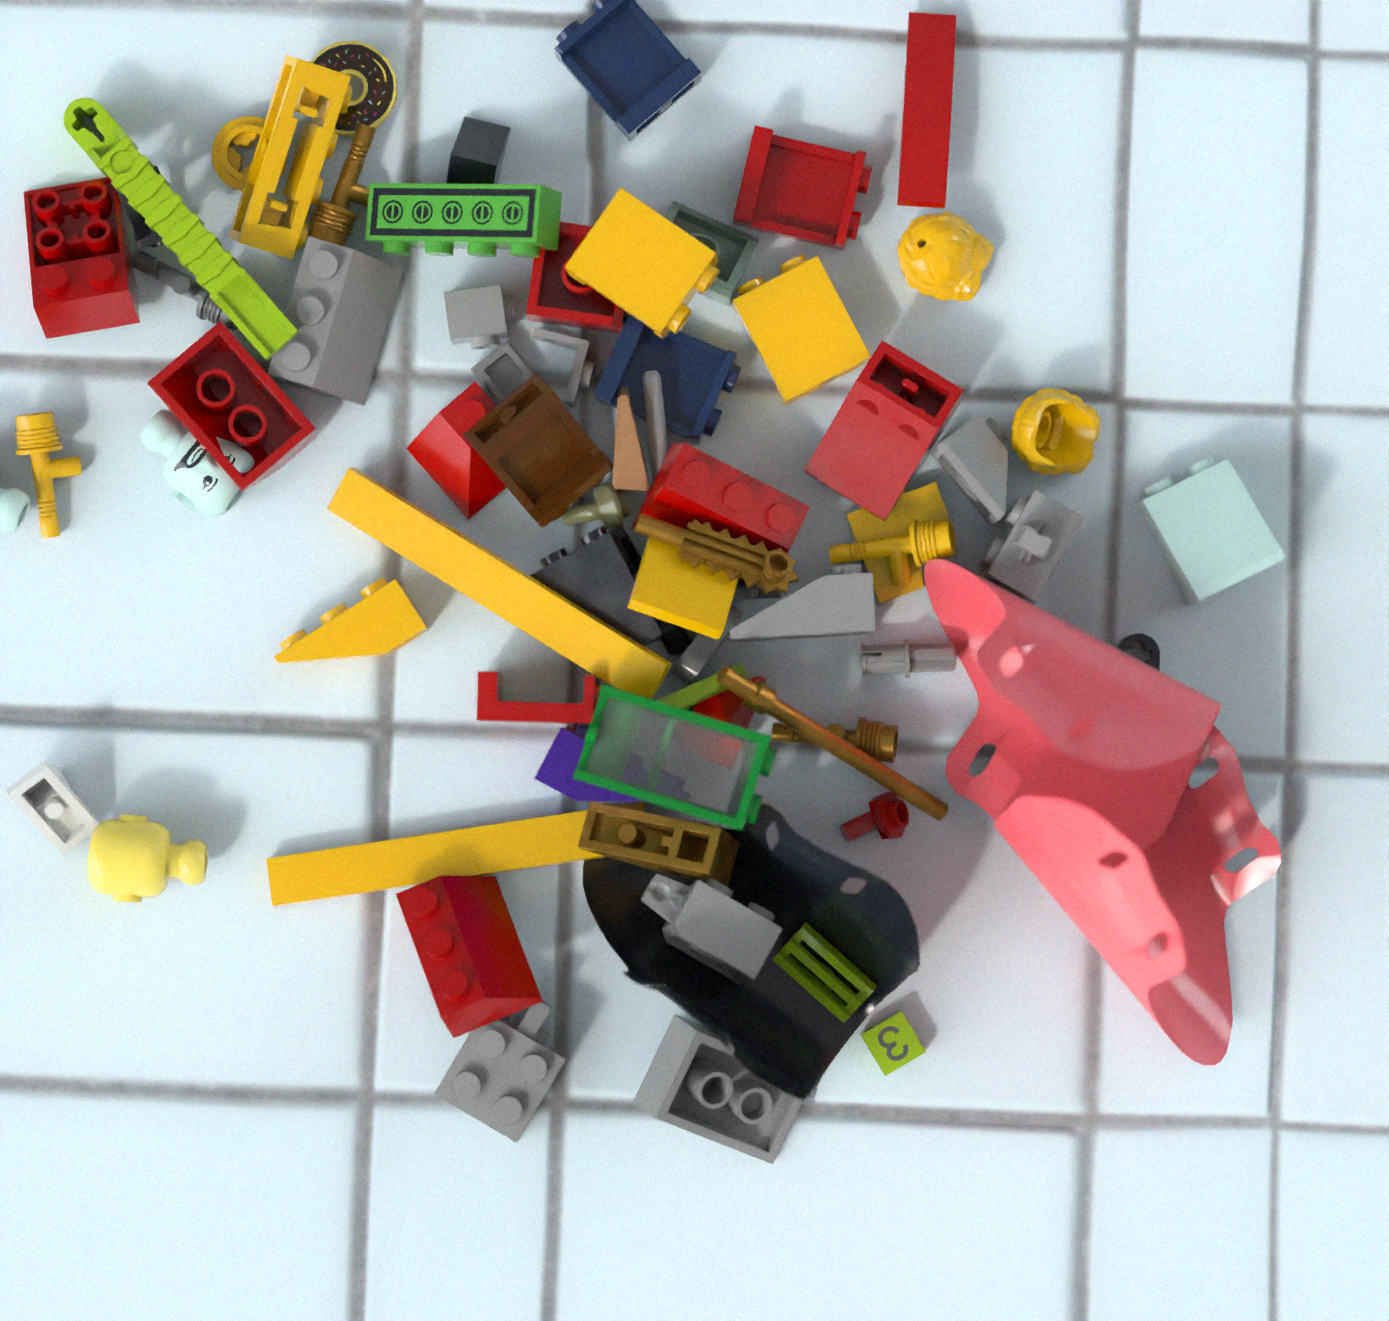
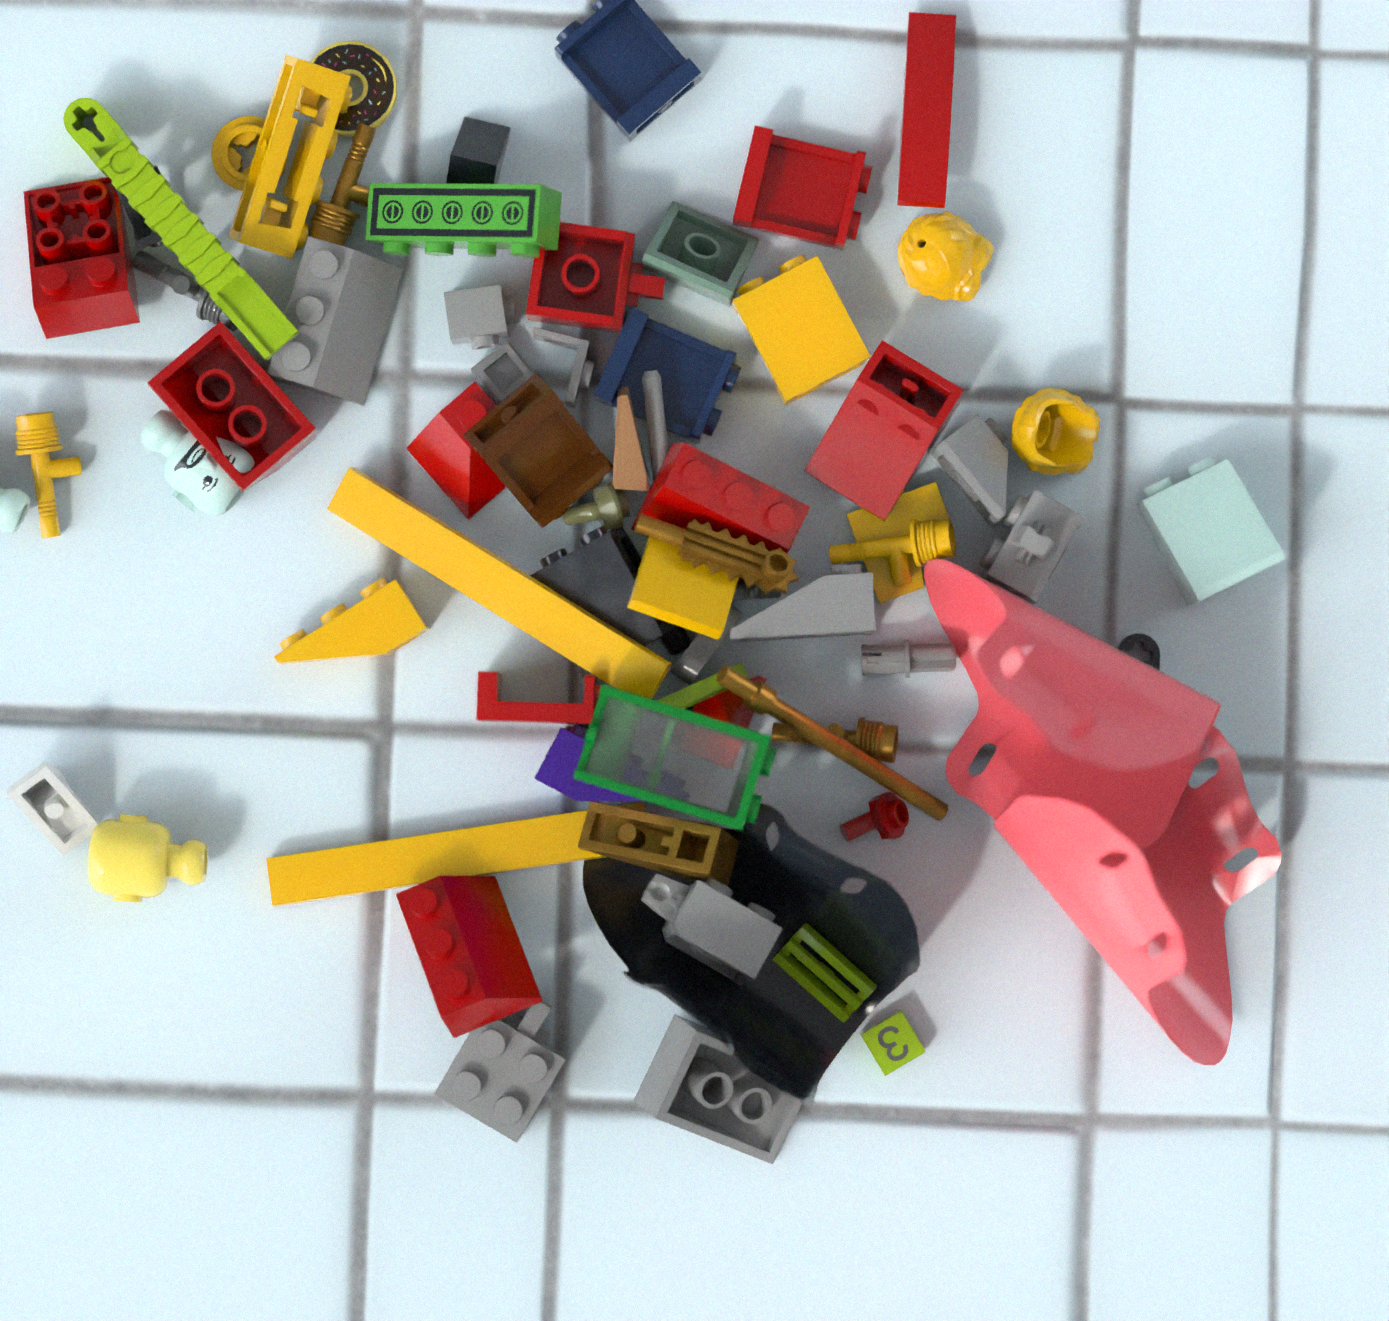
yellow panel [565,187,720,339] -> none

